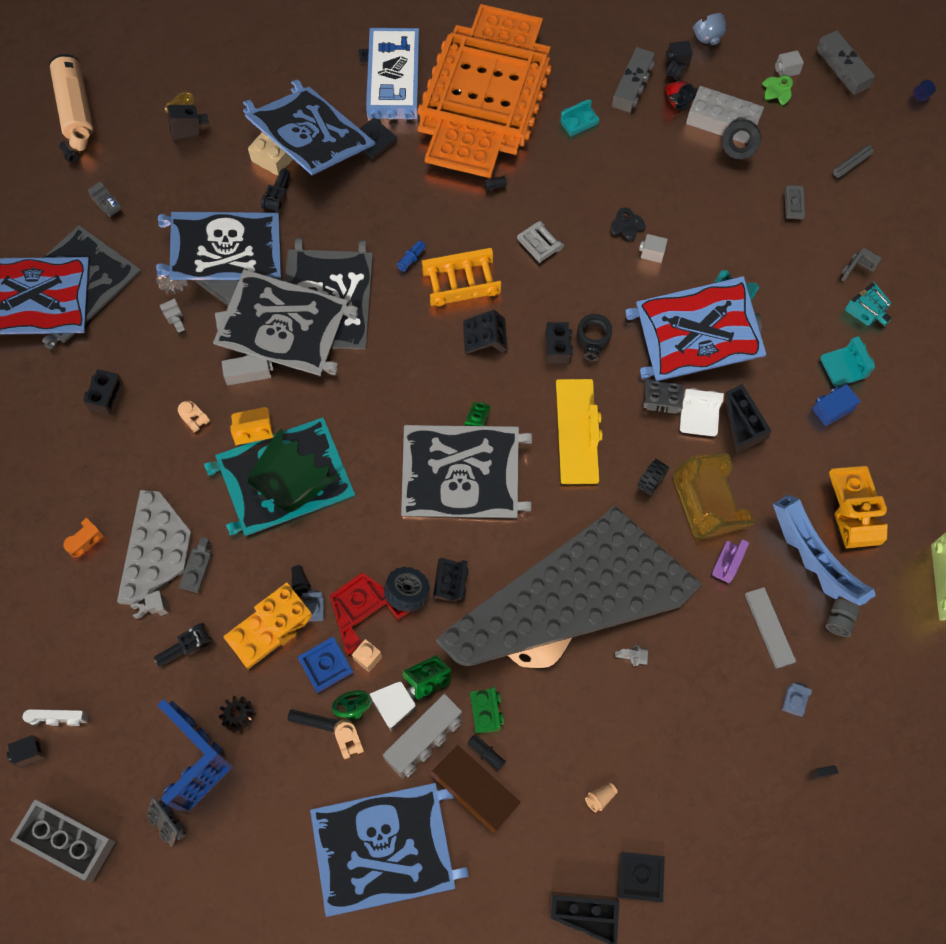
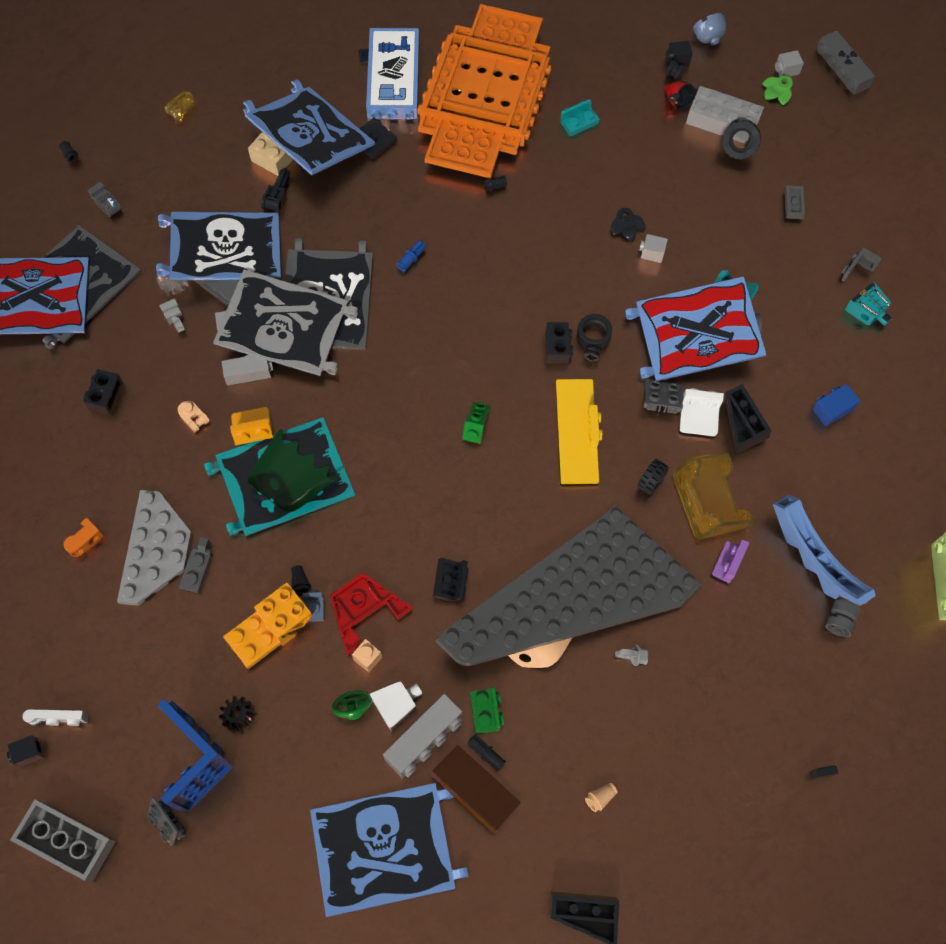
light nougat piece [49,54,93,151] -> none
light grey piece [131,590,169,619] -> none
black connector [154,623,214,667] -> none
black torso [167,105,209,140] -> none
black axle [288,709,340,732] -> none
blue plate [298,637,353,693] -> none
light nougat plate [334,719,364,760] -> none
black wheel [384,567,430,612] -> none
flag [401,425,532,518] -> none
green bracket [403,655,451,699] -> none
light orange fence [422,248,501,306] -> none
black bracket [463,310,508,353] -> none
light grey plate [517,221,564,263] -> none
dark grey brick [612,47,656,113] -> none
black plate [618,852,665,903] -> none
light grey tile [745,587,796,669] -> none
sand blue bracket [782,682,812,717] -> none
teal bracket [820,336,875,387] -> none
light orange piece [829,466,888,548] -> none
dark grey axle [833,145,874,178] -> none
clear blue wheel [913,80,936,102] -> none

